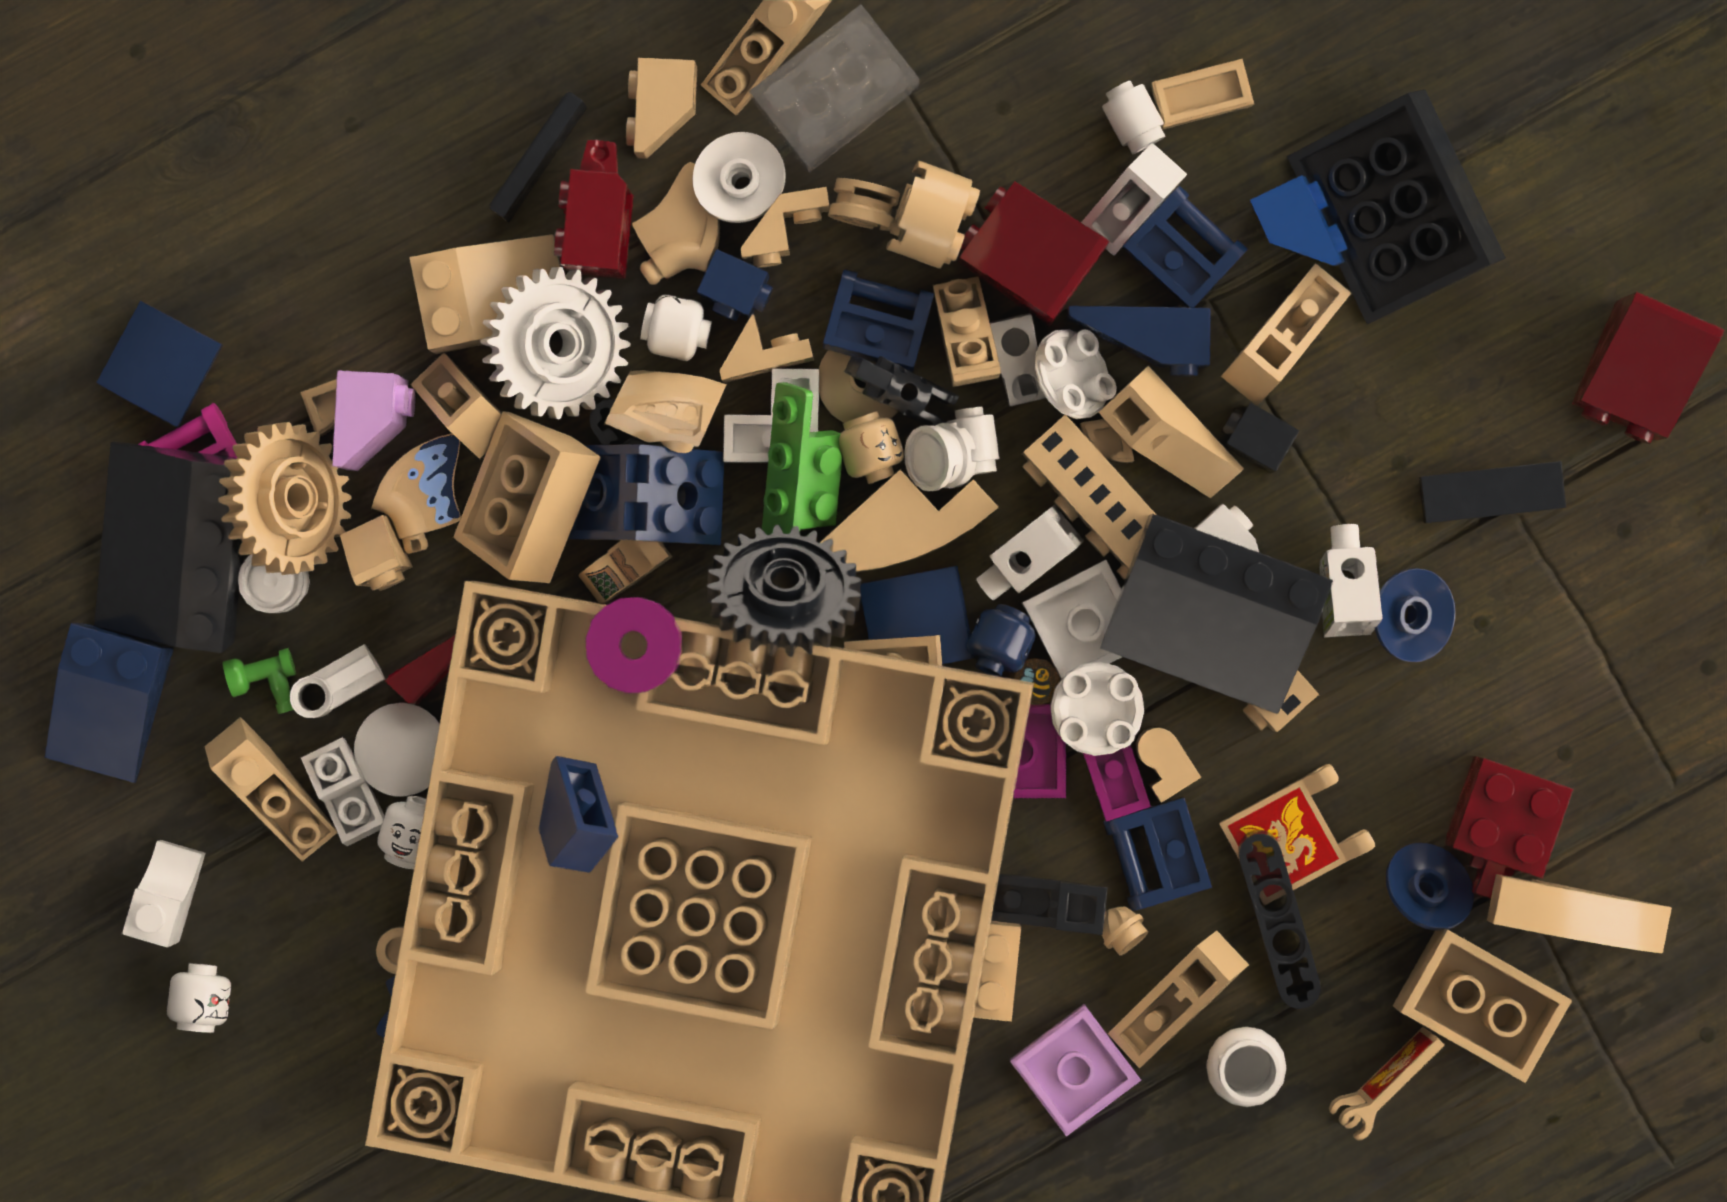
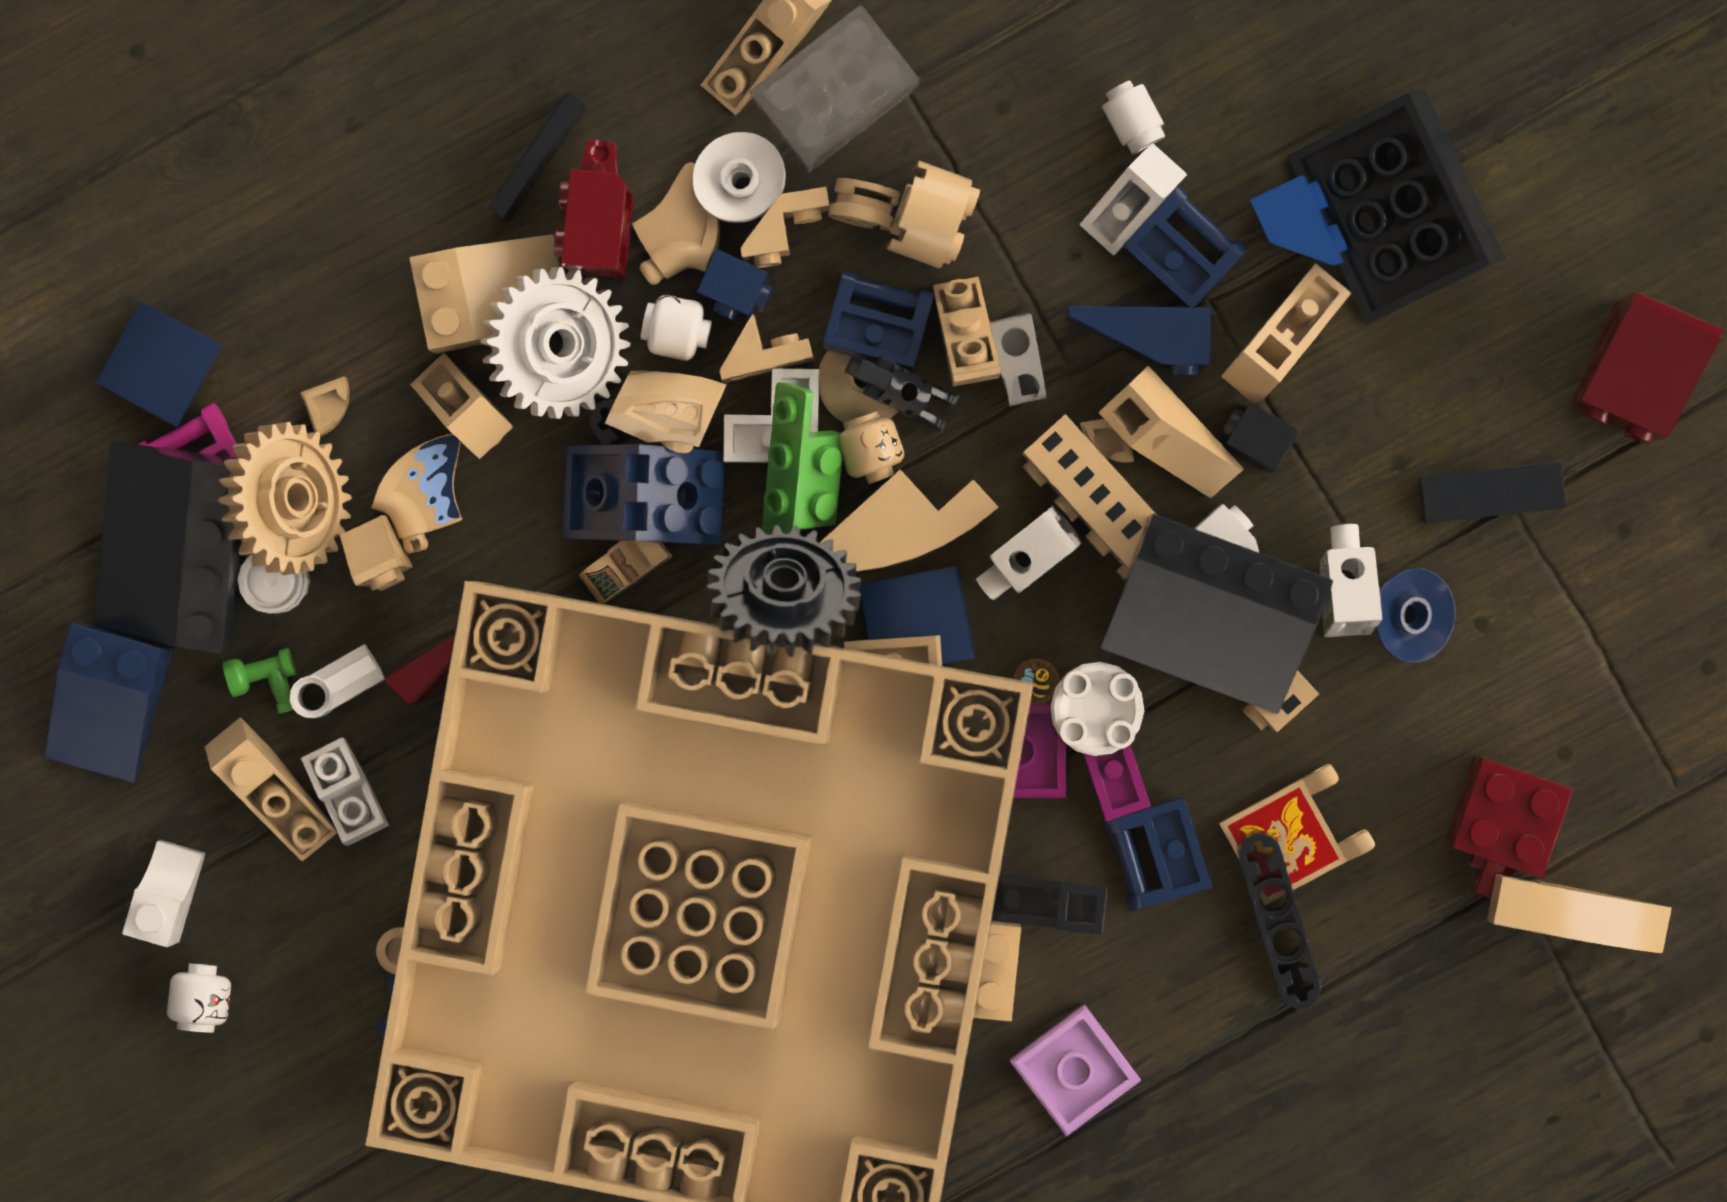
lavender slope [332,371,415,471] -> none
white dish [354,703,440,796] -> none
white head [377,796,426,869] -> none
tan slope [453,411,600,583] -> none
dark blue slope [538,756,619,873] -> none
magenta tile [585,597,682,693] -> none
tan slope [626,58,697,159] -> none
white wheel [904,422,976,491] -> none
white brick [947,407,1000,475] -> none
dark red slope [959,181,1109,327] -> none
dark blue head [967,604,1036,677] -> none
white plate [1022,560,1122,680] -> none
white dish [1035,329,1116,419] -> none
tan plate [1102,906,1148,956] -> none
tan slope [1108,930,1249,1068] -> none
tan leg [1135,727,1201,803] -> none
tan tile [1151,59,1254,130] -> none
white piece [1206,1027,1287,1107] -> none
tan flag [1329,1027,1445,1140] -> none
dark blue dish [1386,843,1474,931] -> none
tan brick [1393,928,1572,1083] -> none

